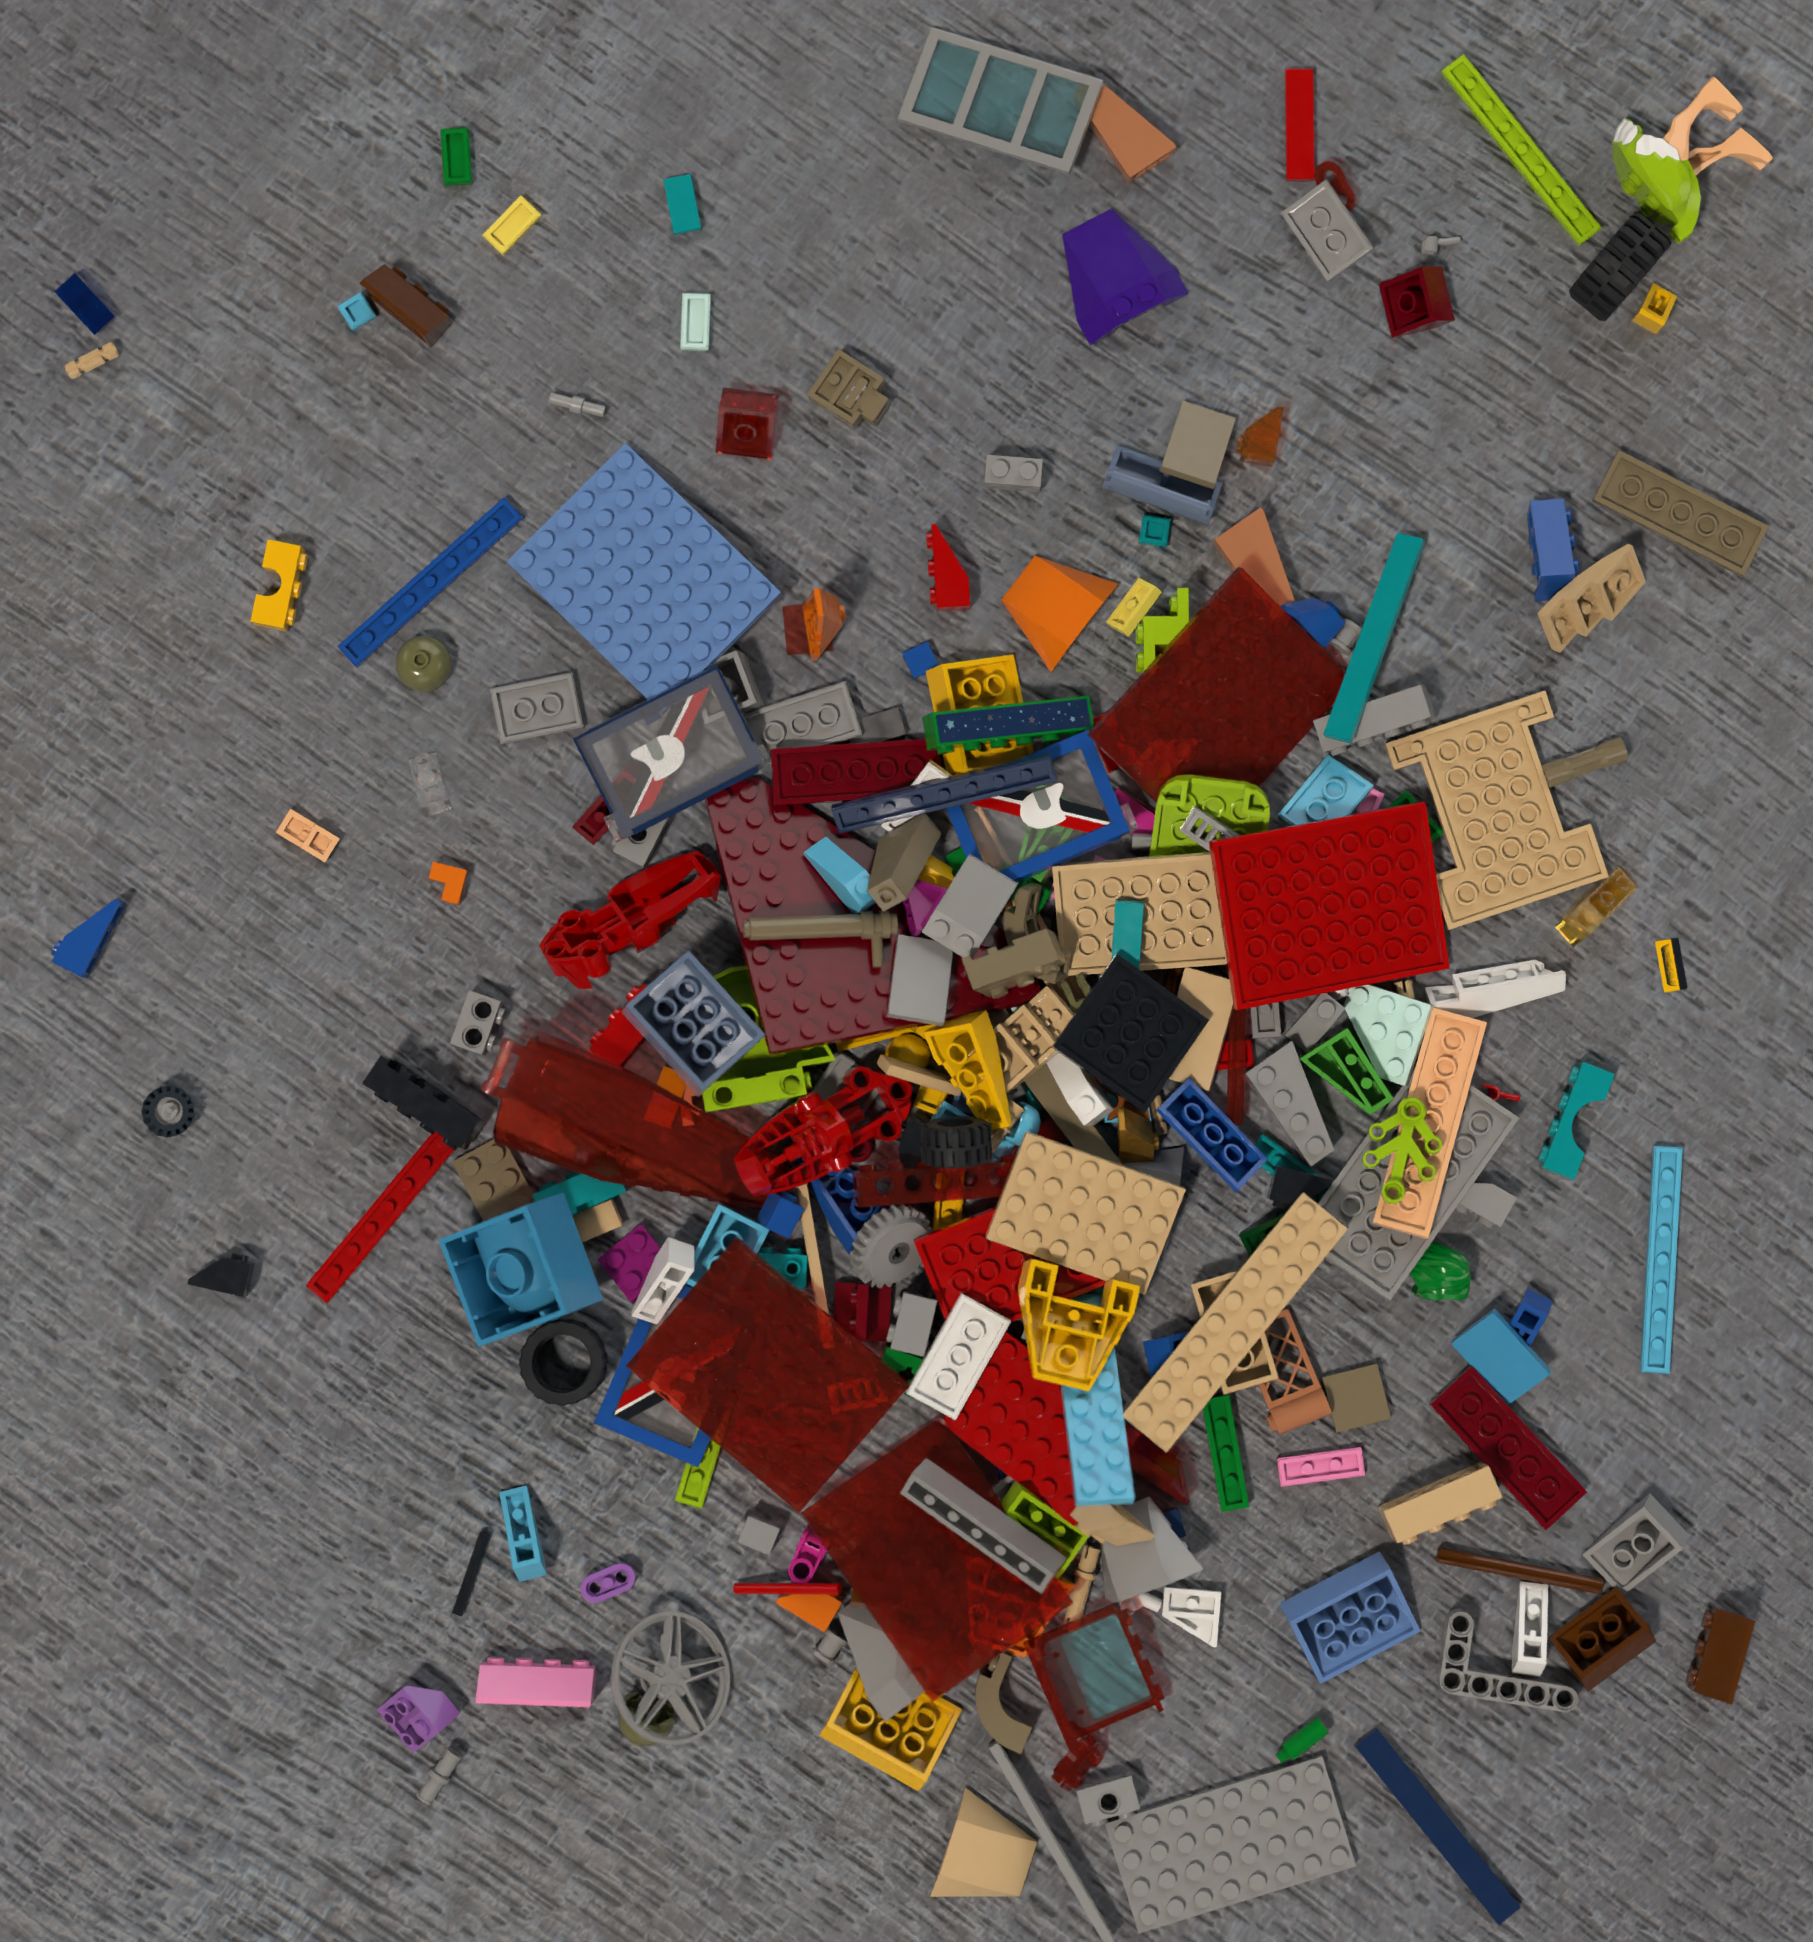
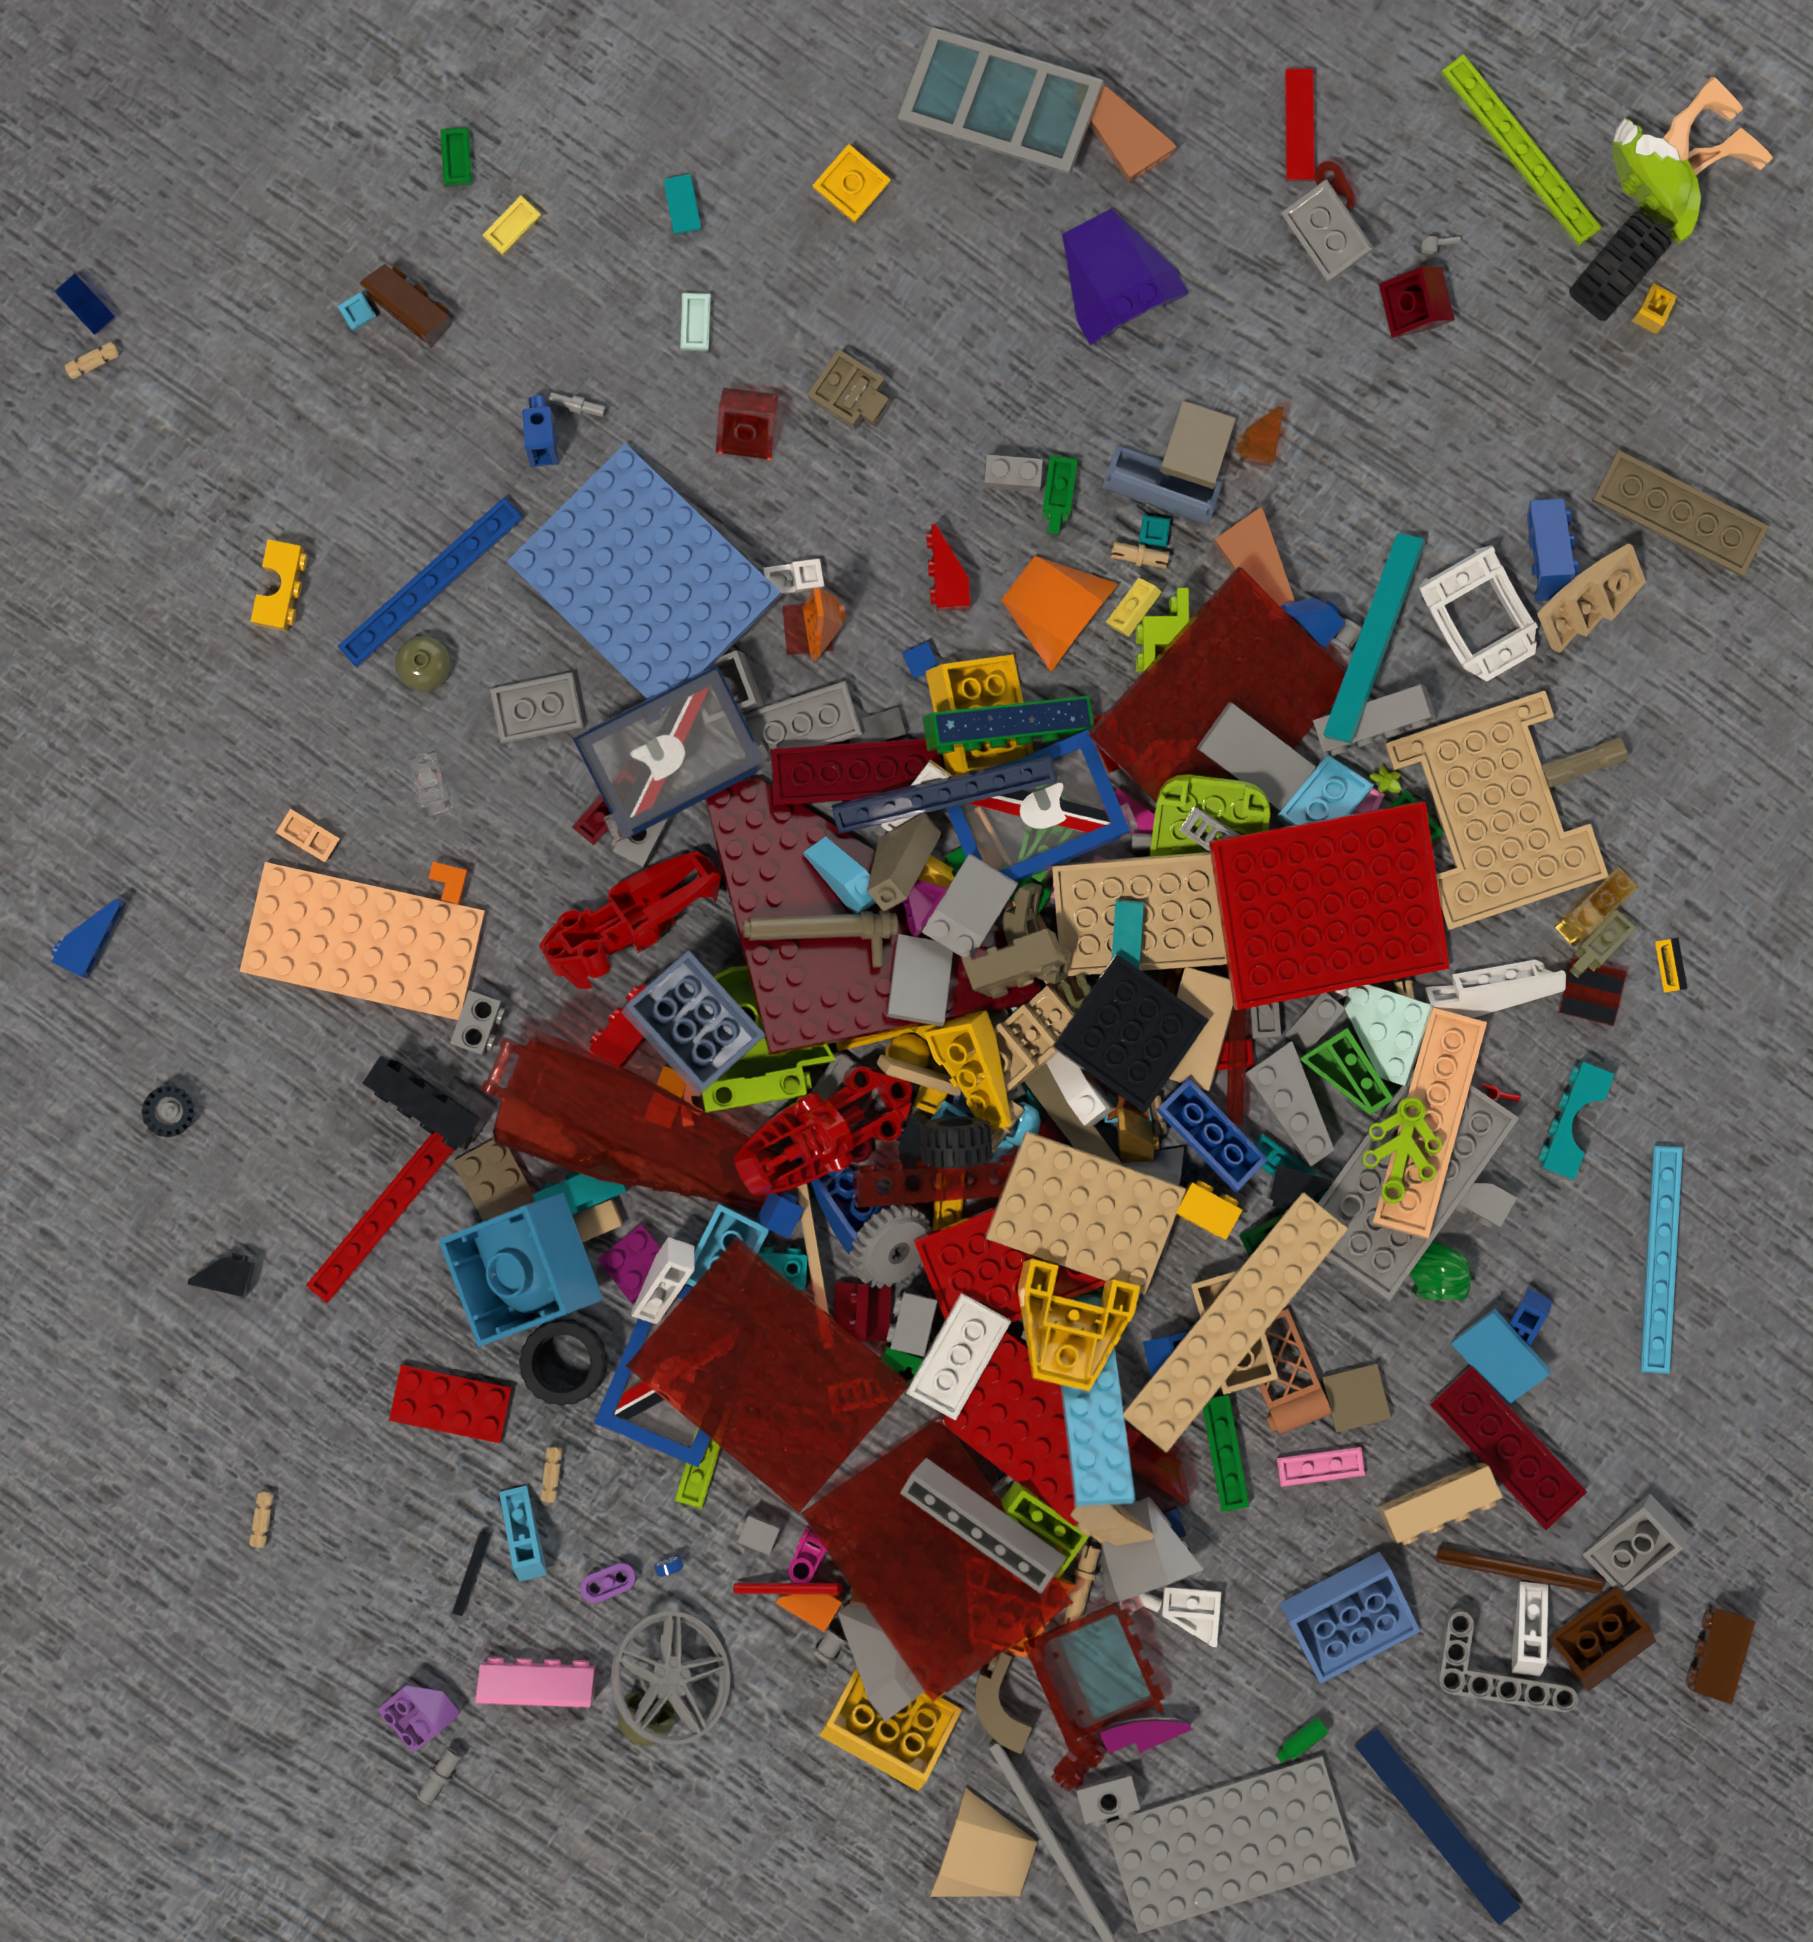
none -> light nougat plate [240,862,486,1020]
none -> tan axle [249,1491,274,1548]
none -> red plate [389,1365,512,1444]
none -> blue torso [522,395,559,467]
none -> tan axle [540,1446,562,1503]
none -> blue tile [654,1556,684,1577]
none -> white slope [761,559,824,595]
none -> yellow plate [812,144,891,224]
none -> green hinge [1042,455,1078,536]
none -> magenta slope [1098,1717,1192,1754]
none -> tan pin [1110,541,1169,569]
none -> yellow brick [1175,1180,1242,1240]
none -> light grey tile [1197,702,1316,812]
none -> lime plant [1369,764,1401,793]
none -> white wedge [1418,546,1538,681]
none -> tile [1557,958,1627,1026]
none -> olive hinge [1569,909,1637,978]

